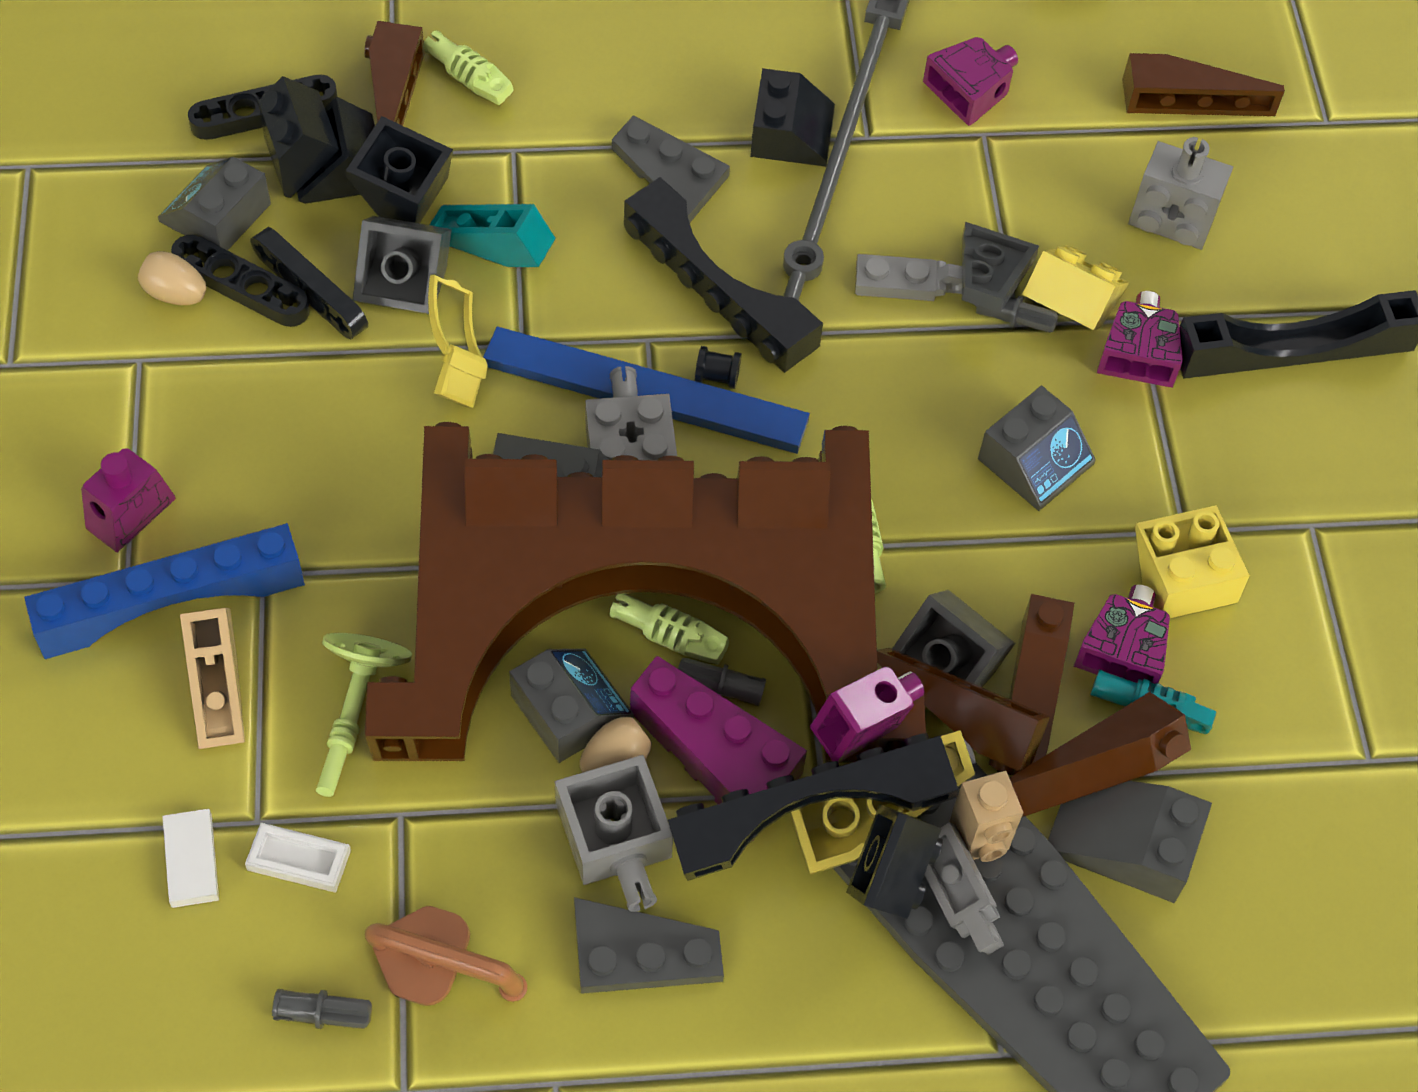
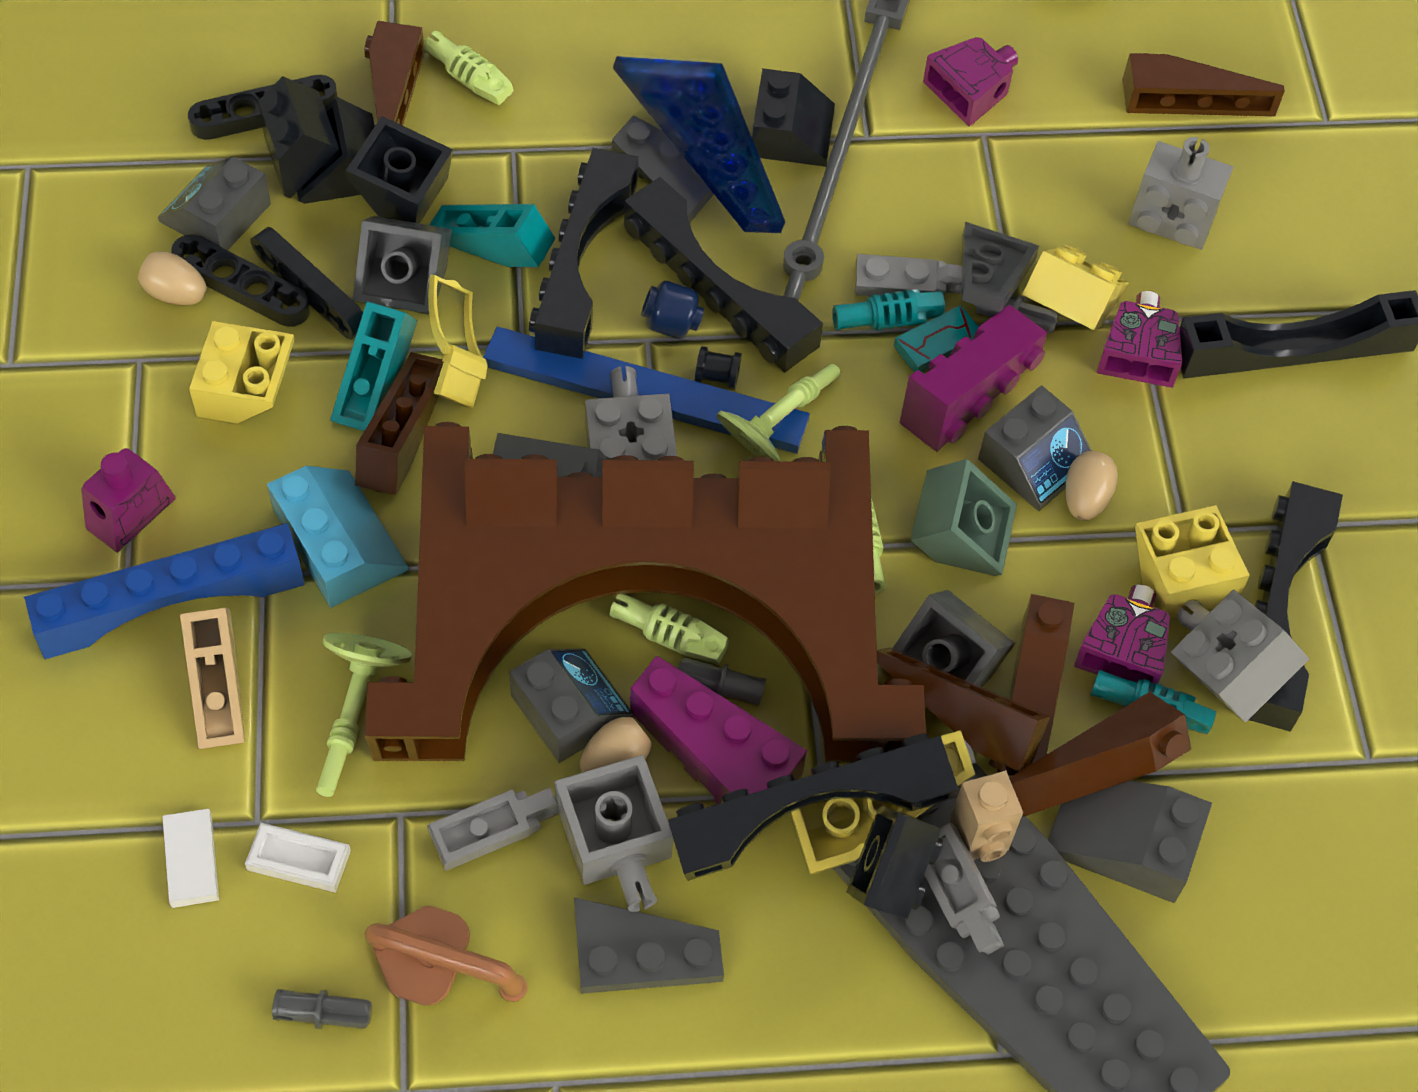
magenta torso [810,667,924,763] -> none
none -> light yellow slope [189,321,295,424]
none -> medium azure slope [267,466,408,608]
none -> teal slope [330,301,418,431]
none -> reddish brown slope [355,352,444,495]
none -> light grey hinge [427,788,559,871]
none -> black arch [529,148,639,359]
none -> clear blue wing [613,56,786,233]
none -> dark blue head [641,281,704,339]
none -> yellowish green dish [716,364,841,461]
none -> teal hinge [832,289,946,331]
none -> teal tile [894,305,979,372]
none -> magenta wedge [899,305,1047,452]
none -> sand green slope [910,459,1017,576]
none -> tan animal [1065,451,1118,521]
none -> light grey brick [1171,589,1309,723]
none -> black arch [1249,481,1343,732]

